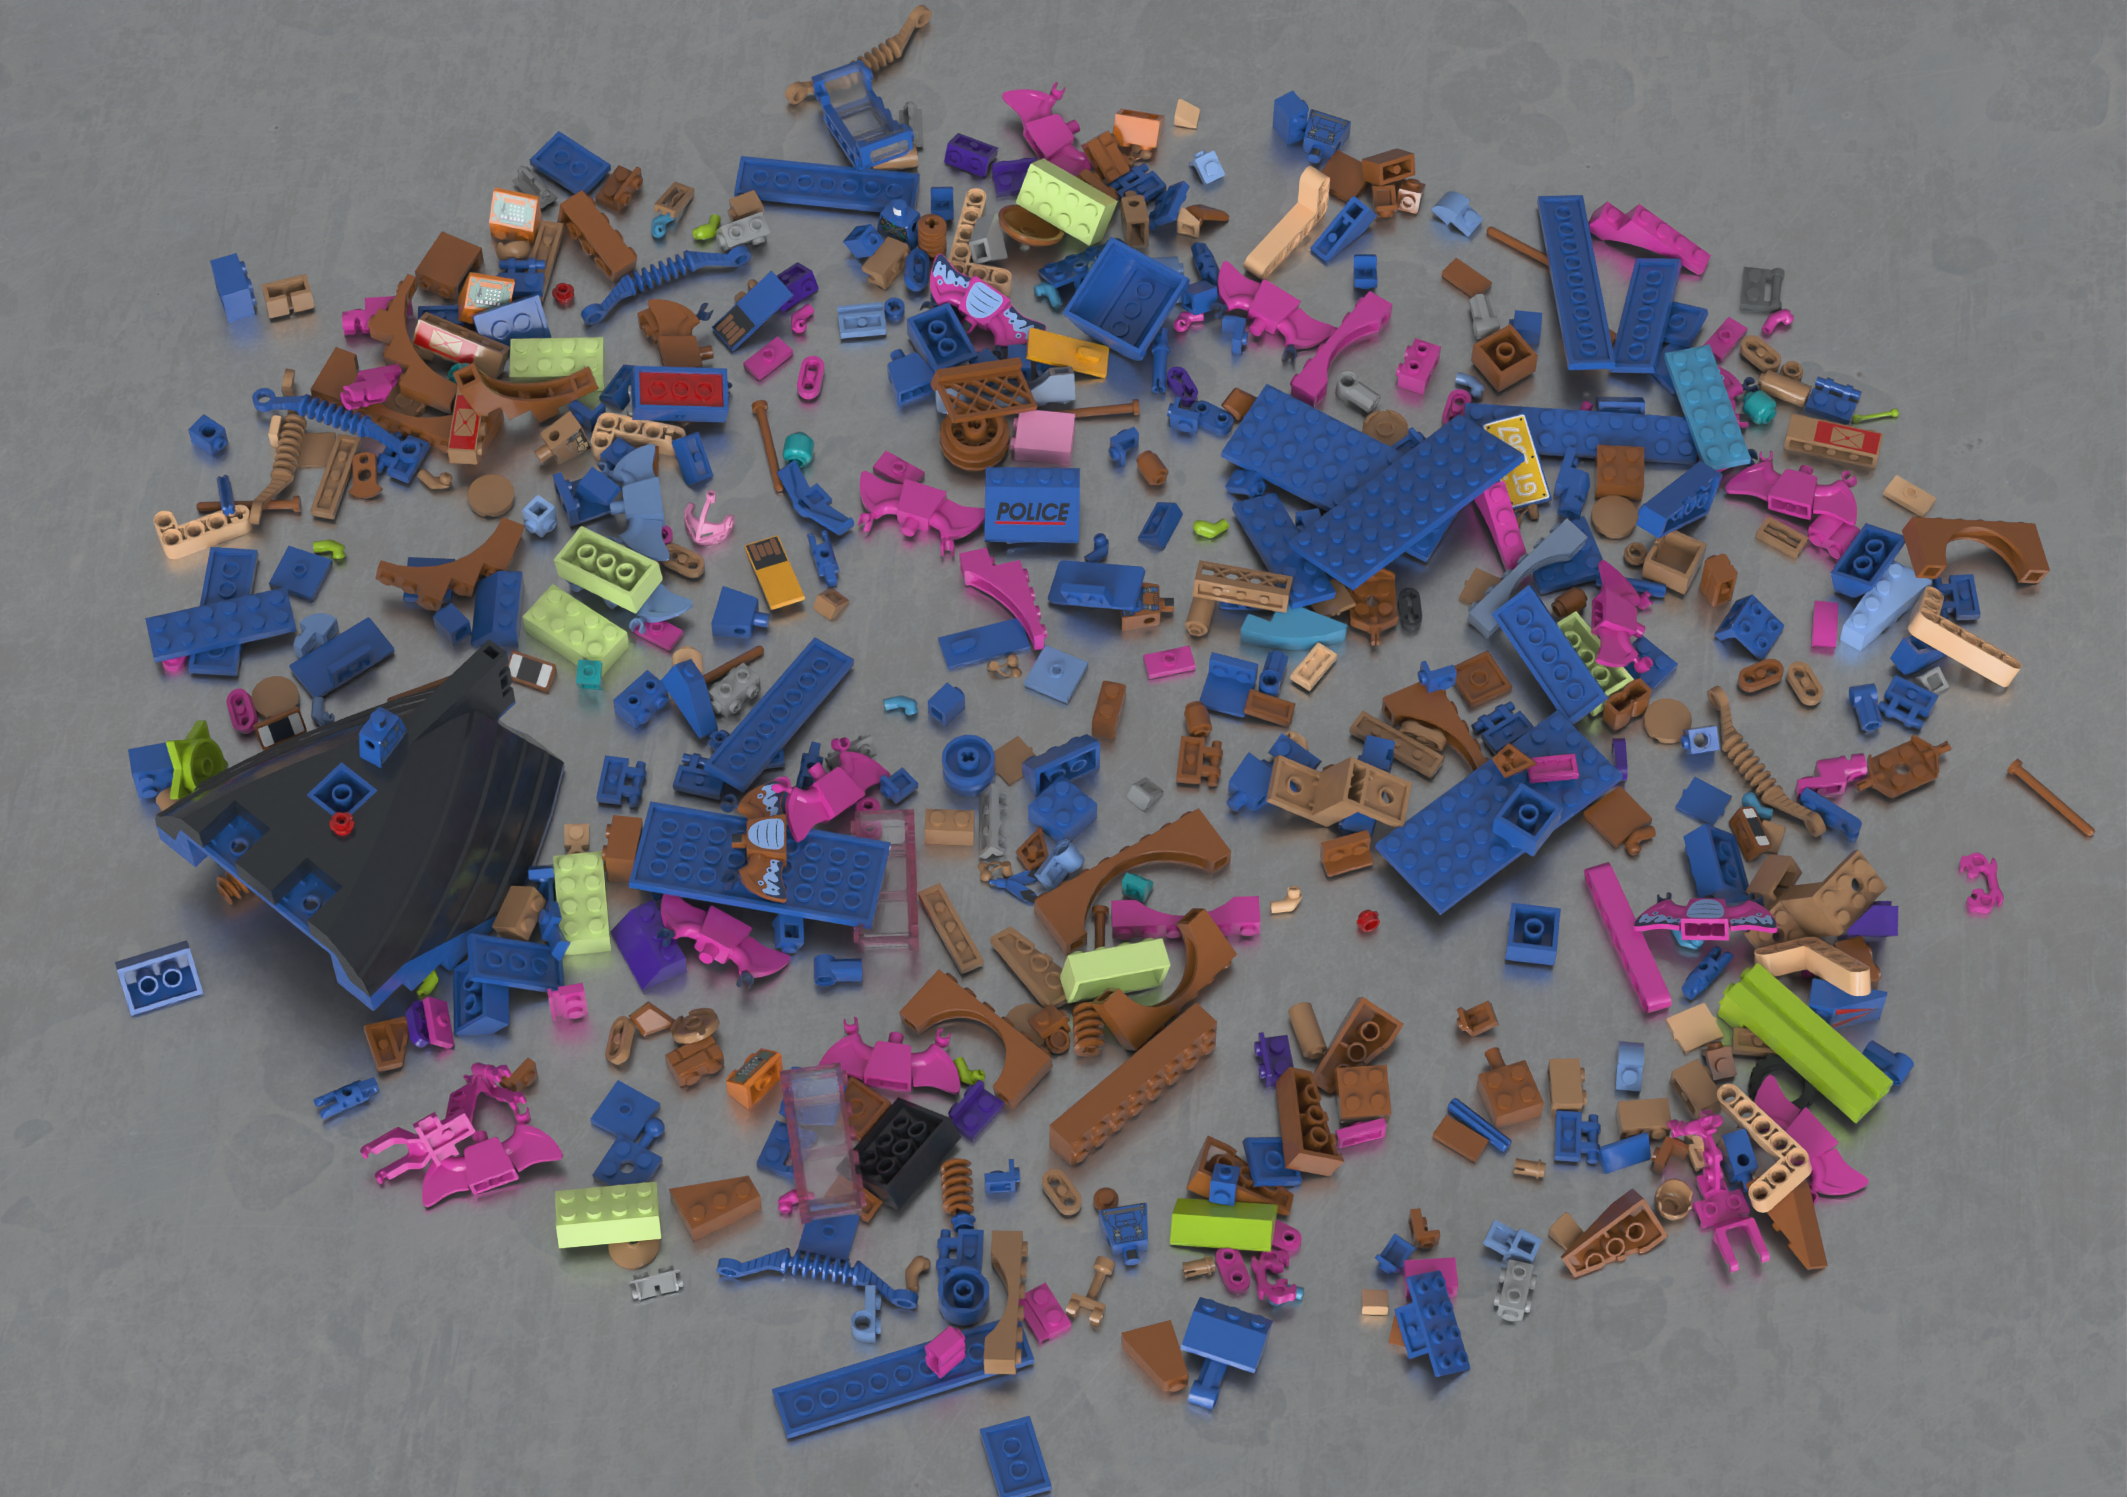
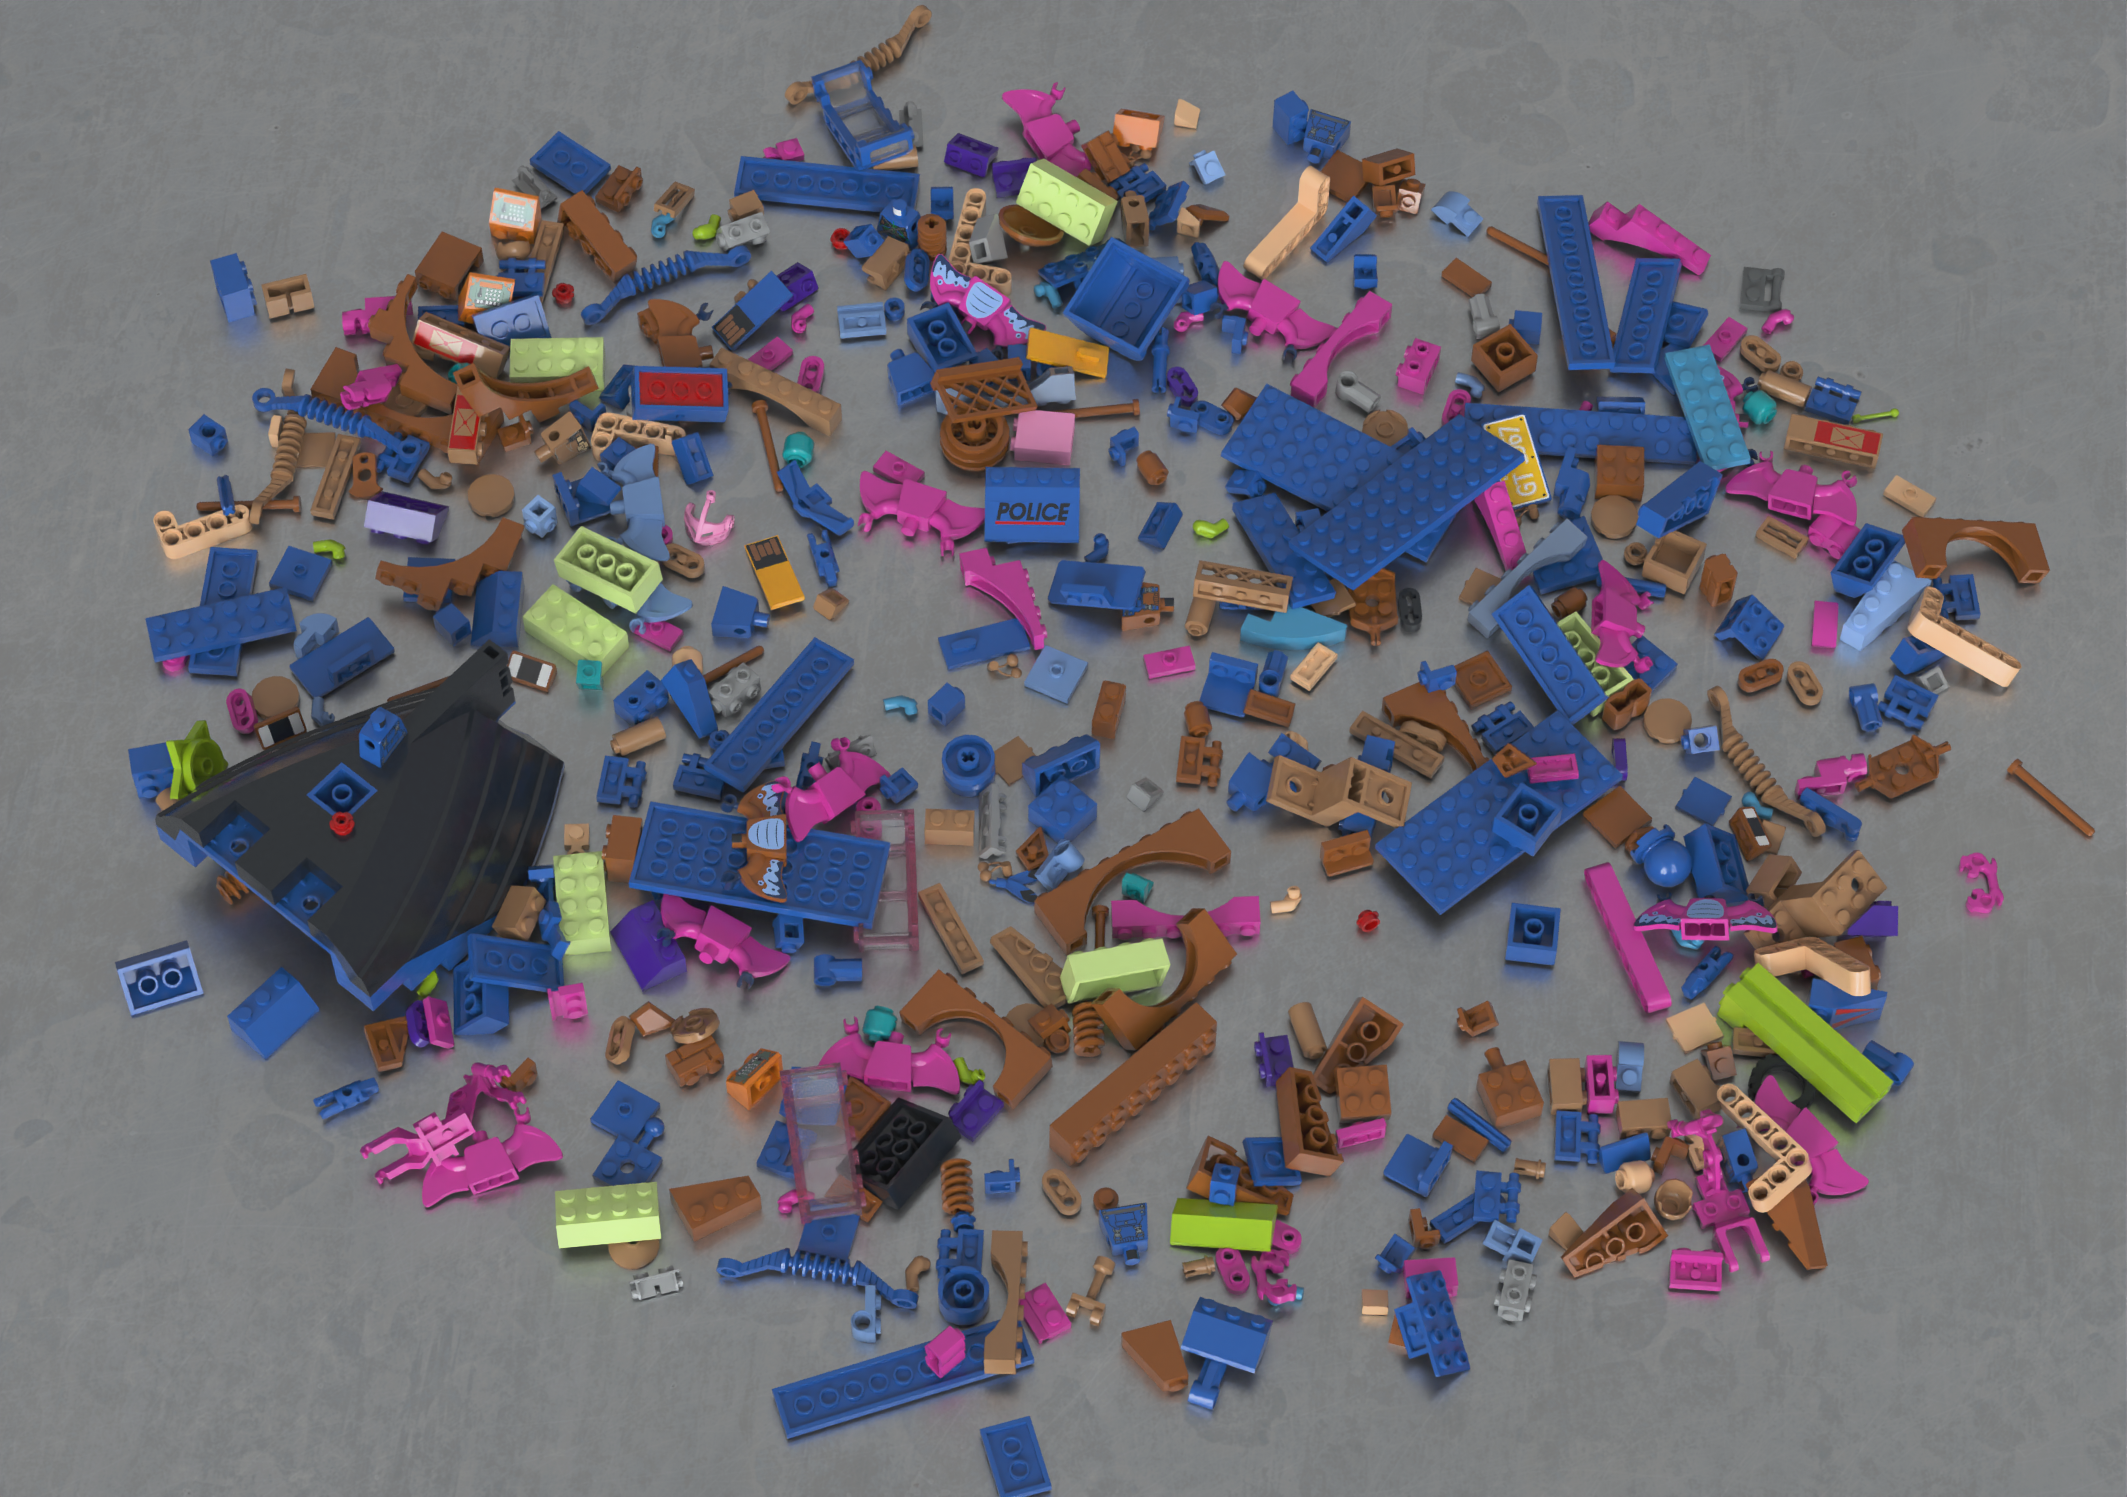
none -> blue slope [227,967,320,1060]
none -> slope [364,491,449,544]
none -> dark orange bracket [497,414,534,452]
none -> medium nougat brick [610,716,666,757]
none -> medium nougat arch [709,347,842,436]
none -> dark pink plate [763,138,805,162]
none -> red plate [830,228,850,249]
none -> teal head [862,1006,898,1043]
none -> blue bracket [1383,1134,1453,1198]
none -> blue plate [1429,1193,1506,1244]
none -> blue plate [1473,1170,1521,1223]
none -> dark pink brick [1584,1055,1619,1114]
none -> light nougat head [1615,1160,1655,1194]
none -> blue tile [1630,824,1692,887]
none -> dark pink bracket [1669,1248,1723,1291]

